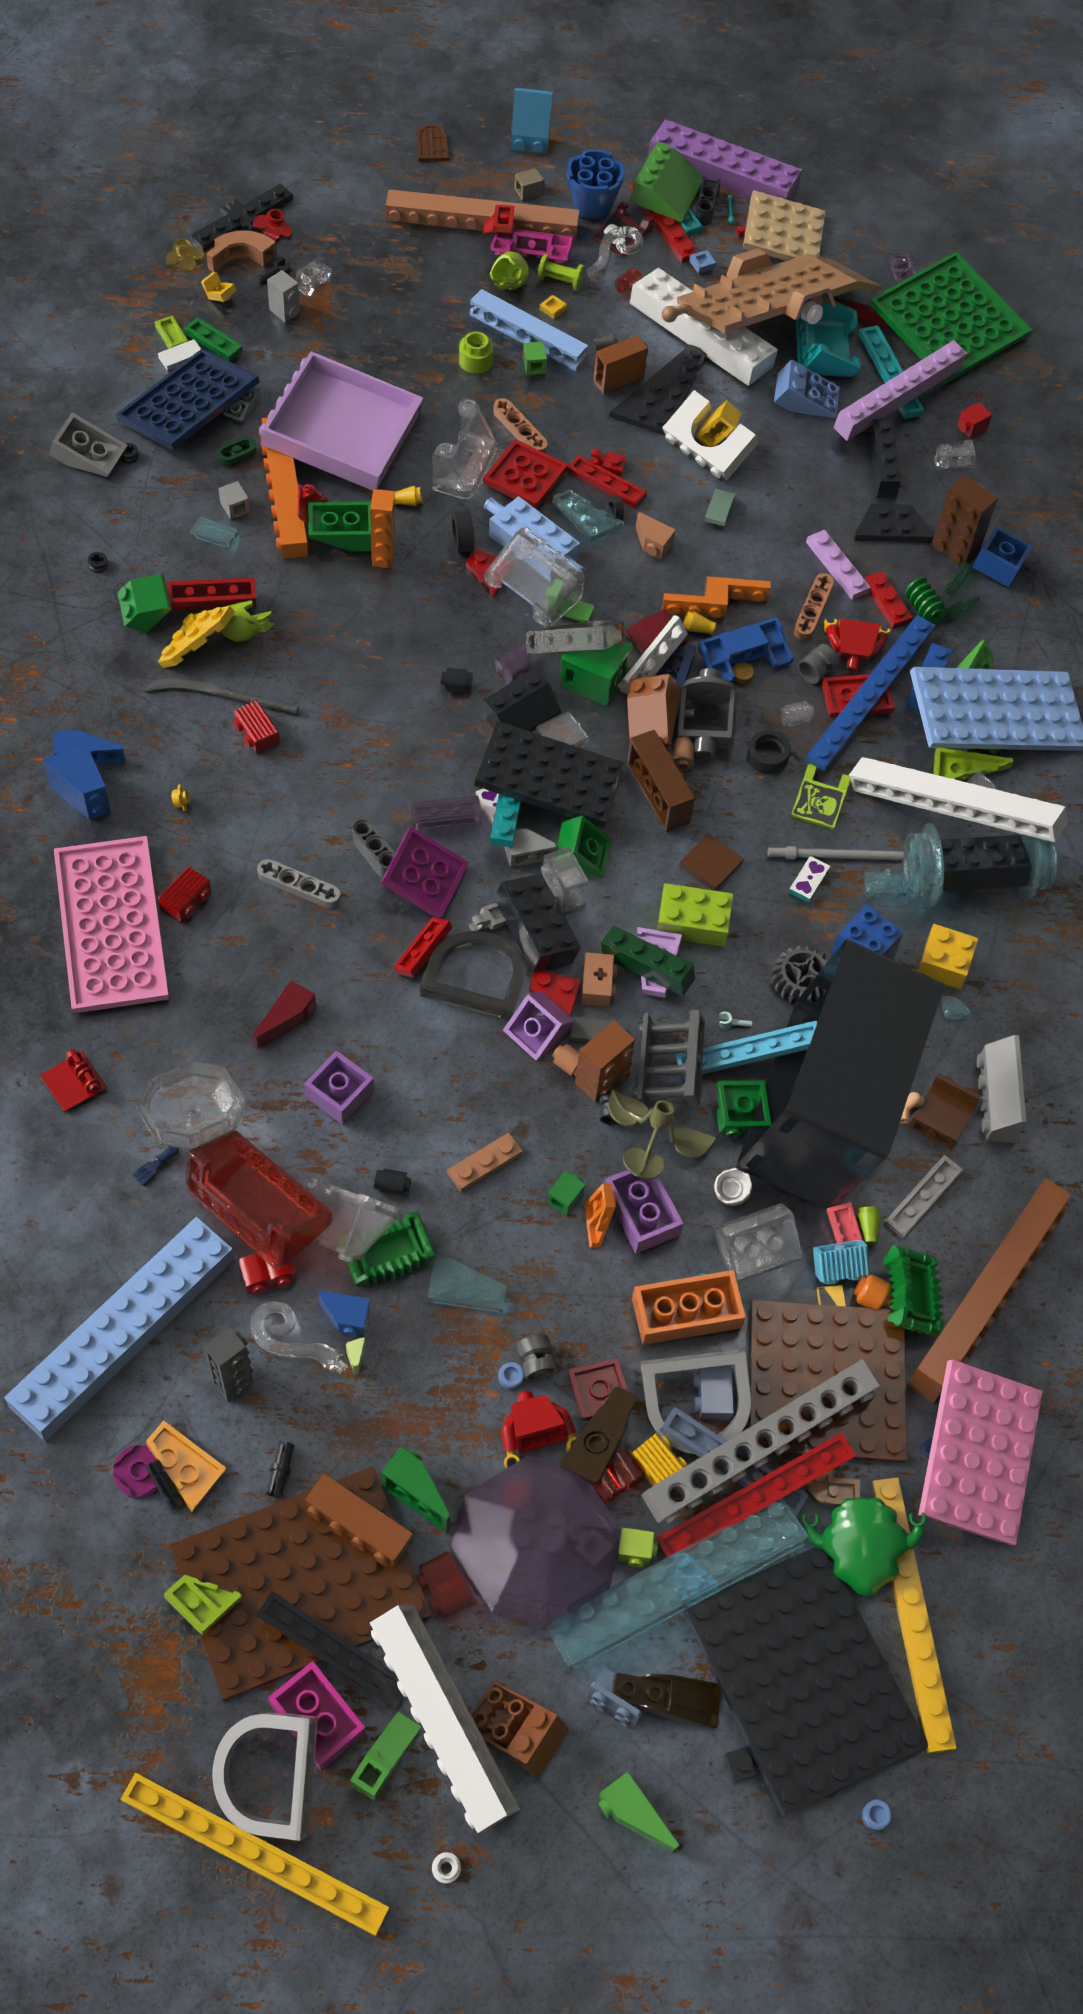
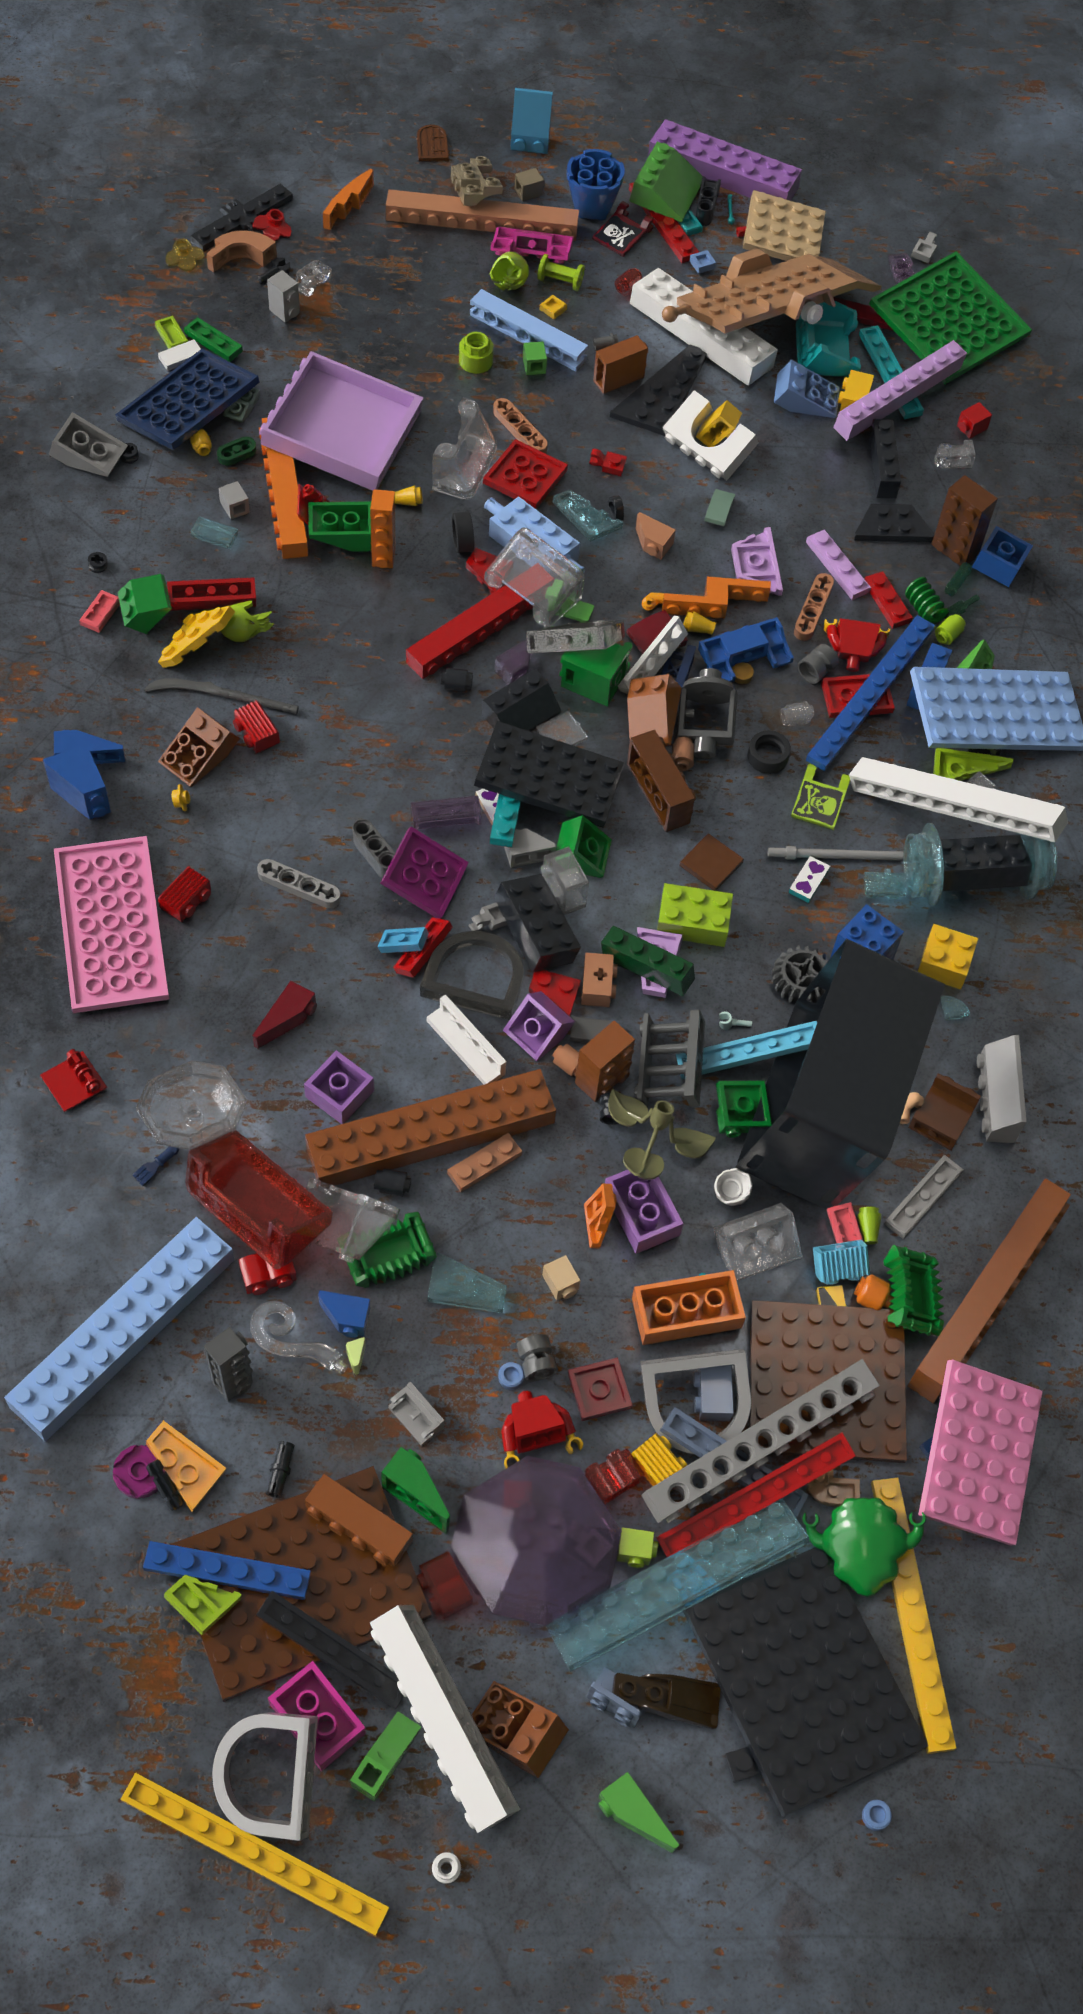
yellow bracket [201,272,237,302] -> none
red slope [483,205,515,236] -> none
green brick [547,1171,586,1216] -> none
dark brown piece [560,1387,638,1483] -> none
red tile [567,455,647,509] -> none
clear plant [584,226,644,283] -> none
none -> coral plate [79,590,120,633]
none -> blue plate [143,1541,311,1600]
none -> dark orange slope [158,707,240,787]
none -> yellow plant [190,428,212,456]
none -> dark orange brick [305,1069,556,1190]
none -> orange slope [323,169,374,230]
none -> dark azure plate [378,927,429,953]
none -> light grey hinge [388,1382,444,1446]
none -> red brick [406,564,555,679]
none -> white fence [427,995,506,1084]
none -> dark tan bracket [451,156,503,206]
none -> tan brick [542,1255,580,1301]
none -> light orange arm [642,592,664,611]
none -> lavender wing [731,527,783,596]
none -> yellow brick [838,370,874,412]
none -> light grey plate [911,232,937,264]
none -> lime brick [935,614,966,645]

